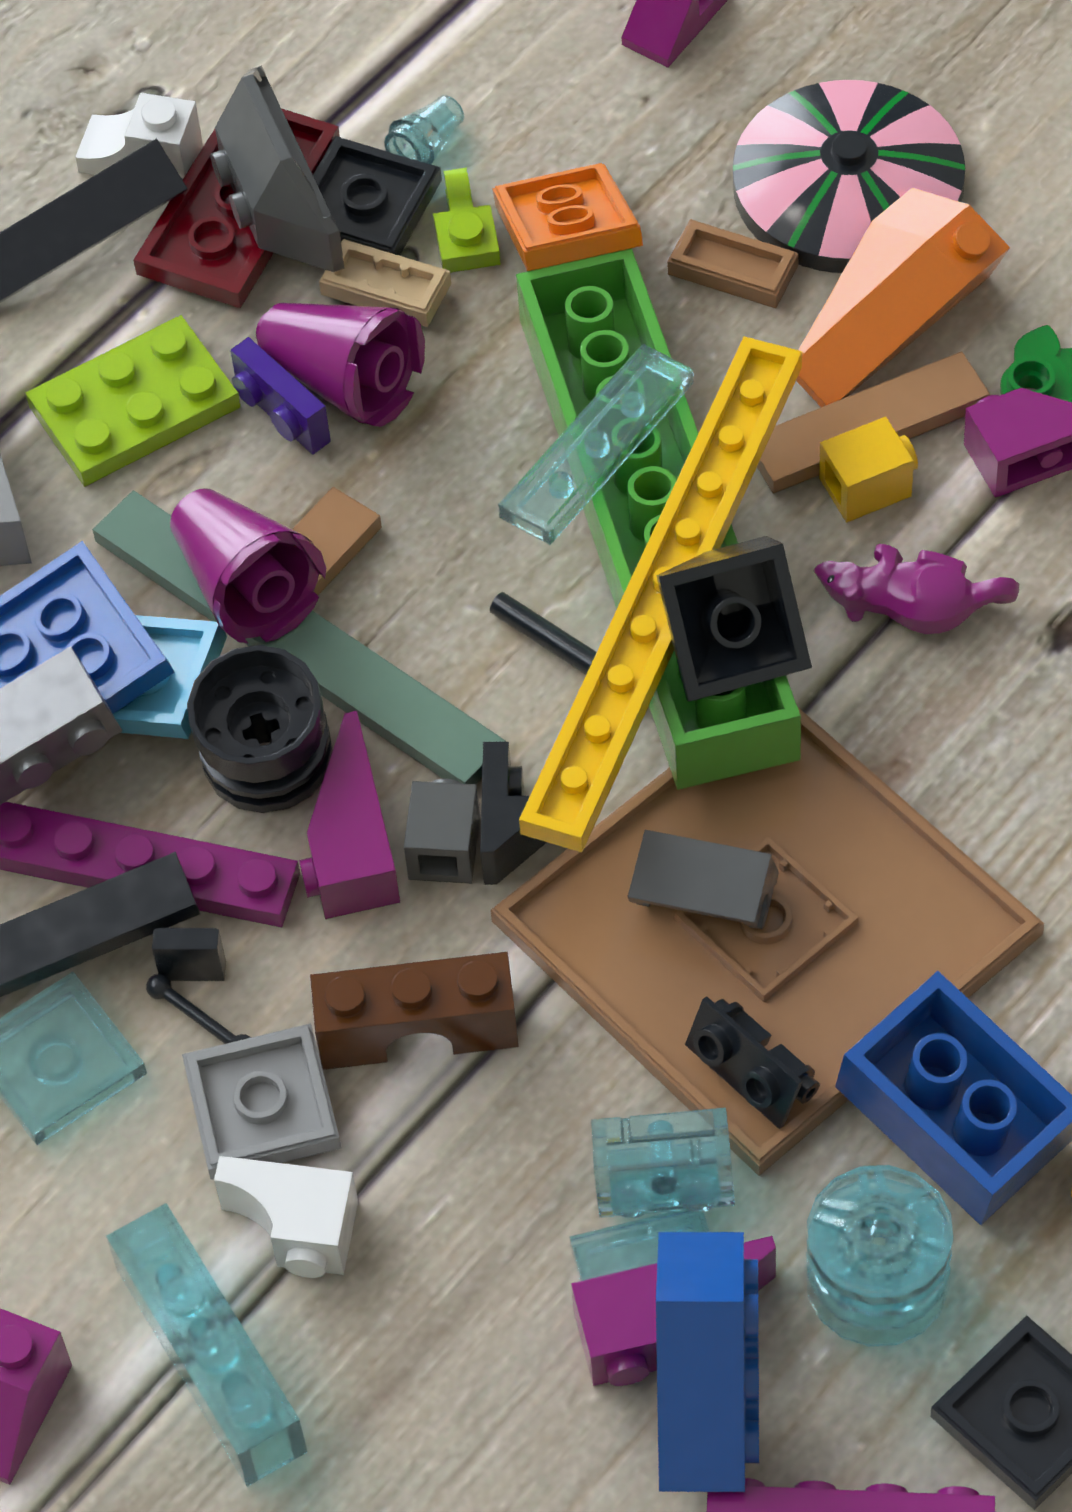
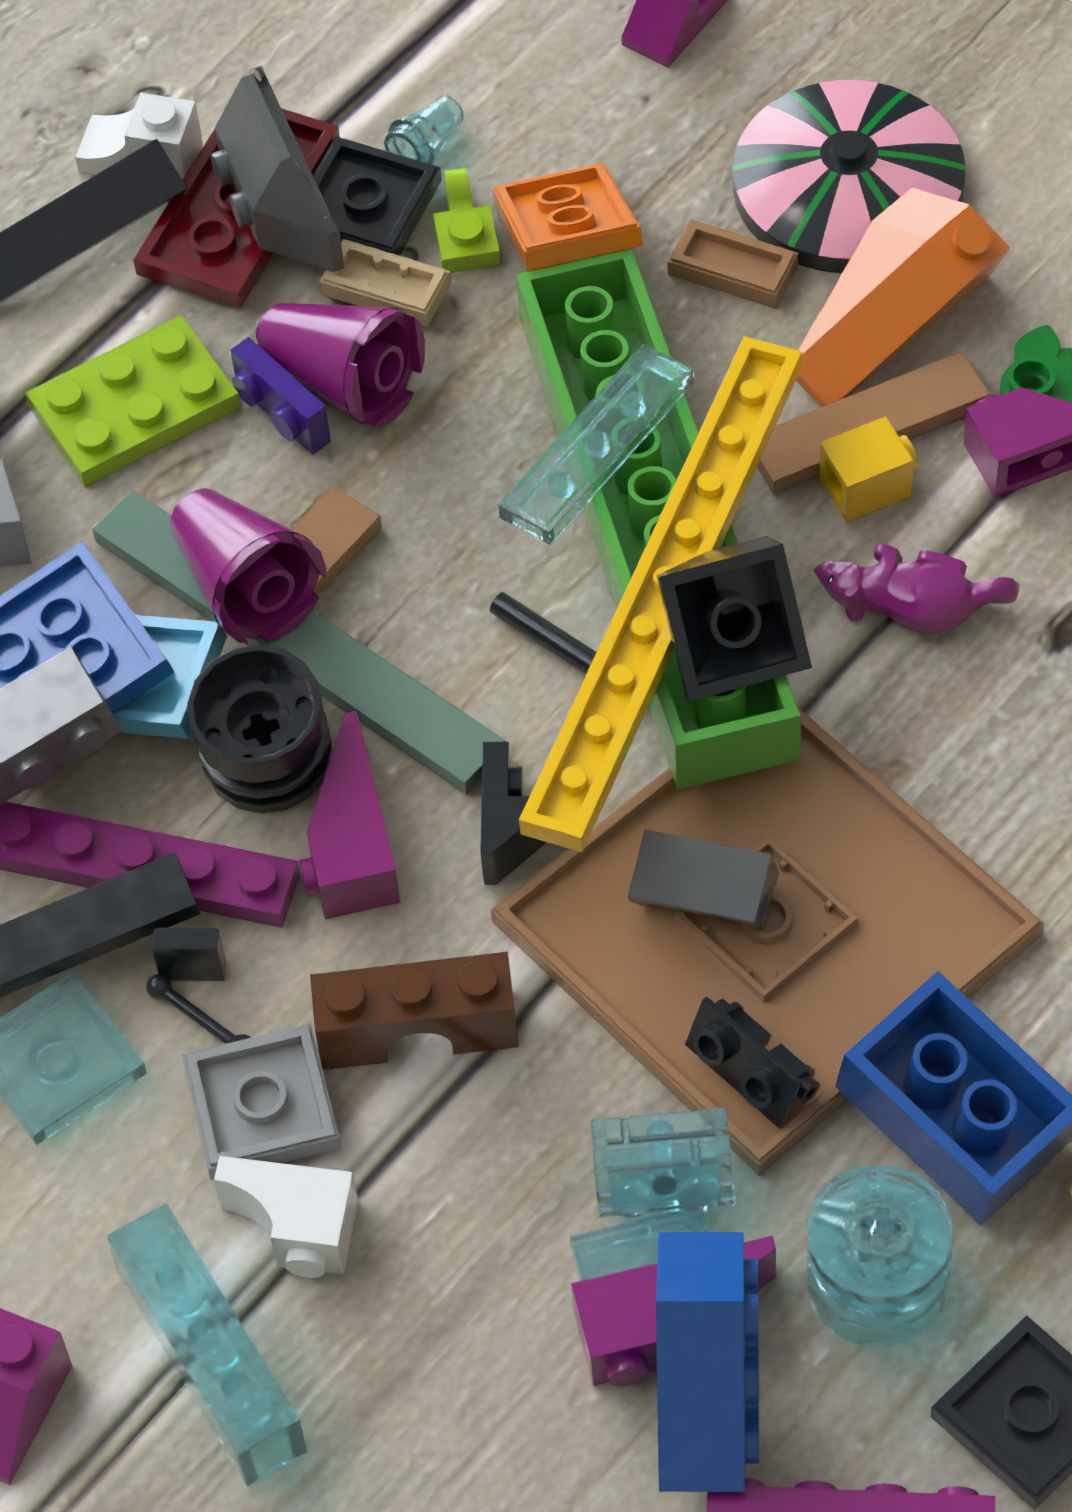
dark grey brick [404,779,480,884] -> none

